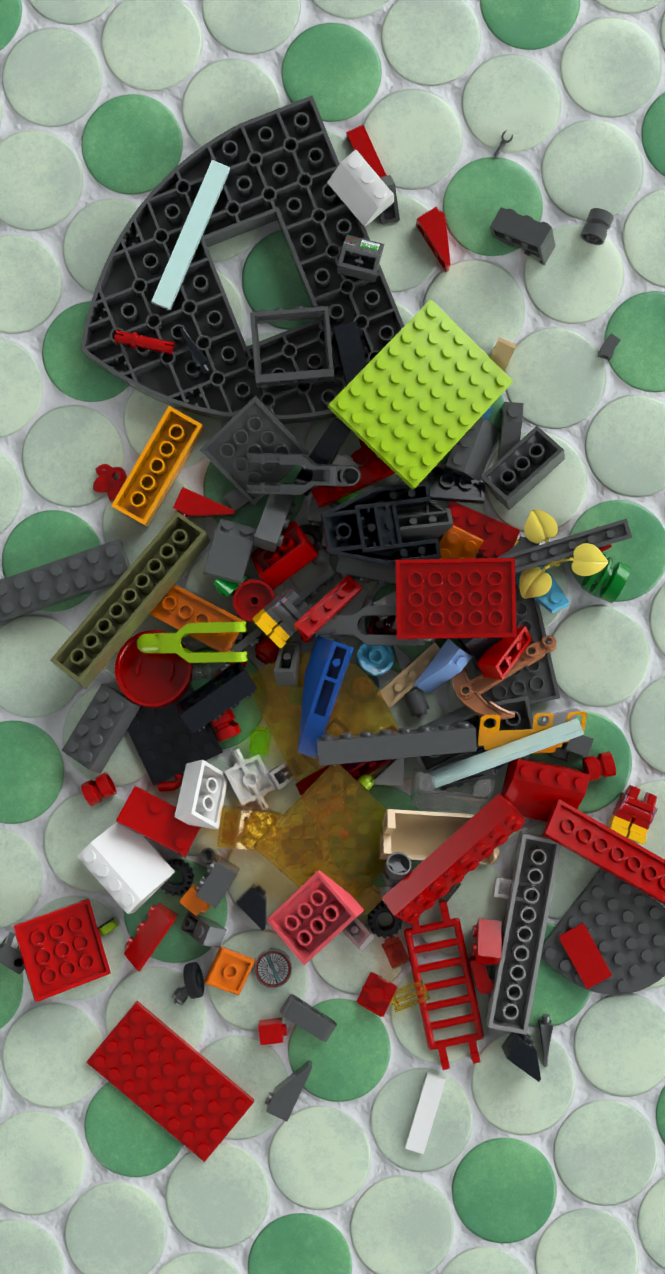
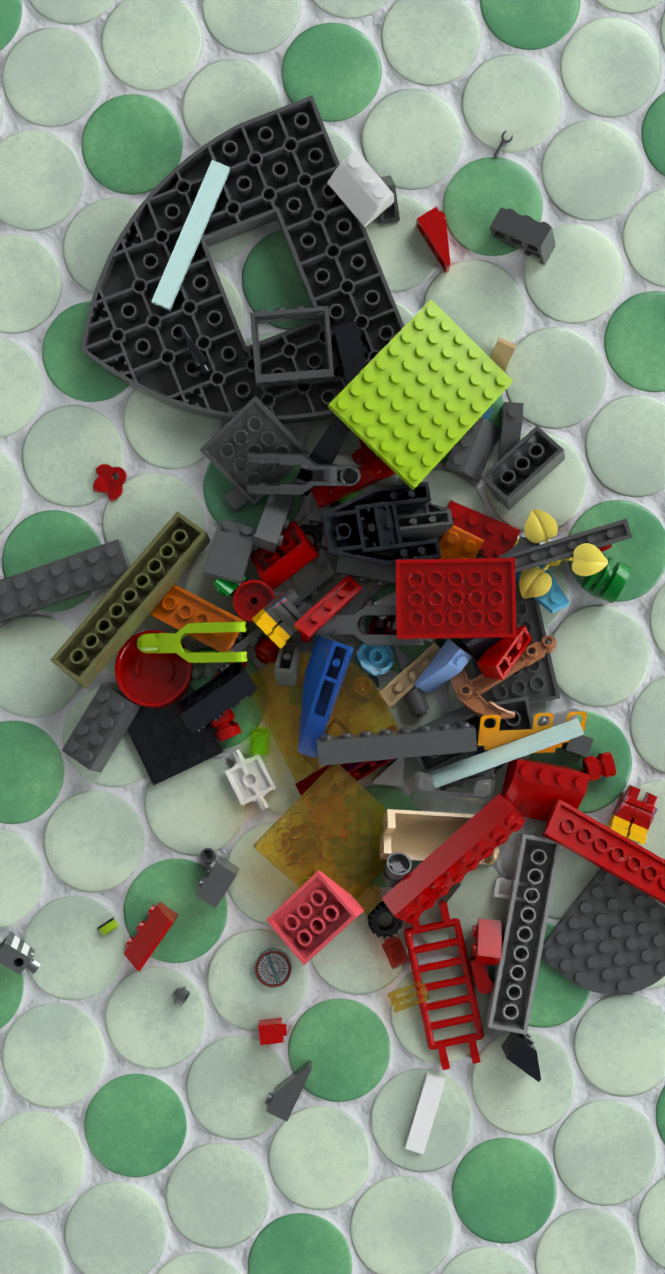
red plate [12,899,111,1002] -> none
white slope [77,822,176,914] -> none
red wheel [81,772,117,806] -> none
red plate [86,1001,255,1162] -> none
light orange brick [111,406,205,527] -> none
red pin [114,330,175,355] -> none
red brick [116,786,201,858] -> none
red arm [158,773,184,792] -> none
black tyre [160,859,194,896] -> none
red slope [173,487,236,518] -> none
white slope [175,760,228,829] -> none
orange brick [179,883,210,917] -> none
dark grey slope [181,911,227,948] -> none
black tyre [183,962,204,999] -> none
orange tile [204,946,256,995] -> none
clear yellow slope [217,805,281,851] -> none
black slope [236,883,267,931] -> none
light grey slope [267,757,303,791] -> none
dark grey beam [280,994,337,1042] -> none
dark grey slope [337,235,384,283] -> none
light grey slope [342,917,375,951] -> none
red tile [346,125,387,177] -> none
red piece [356,972,398,1017] -> none
lime hinge [357,774,374,791] -> none
black wing [427,466,485,504] -> none
dark grey piece [538,1014,554,1067] -> none
dark grey piece [549,748,569,762] -> none
red piece [558,923,612,989] -> none
dark grey wheel [581,208,614,245] -> none
dark grey piece [598,333,621,360] -> none

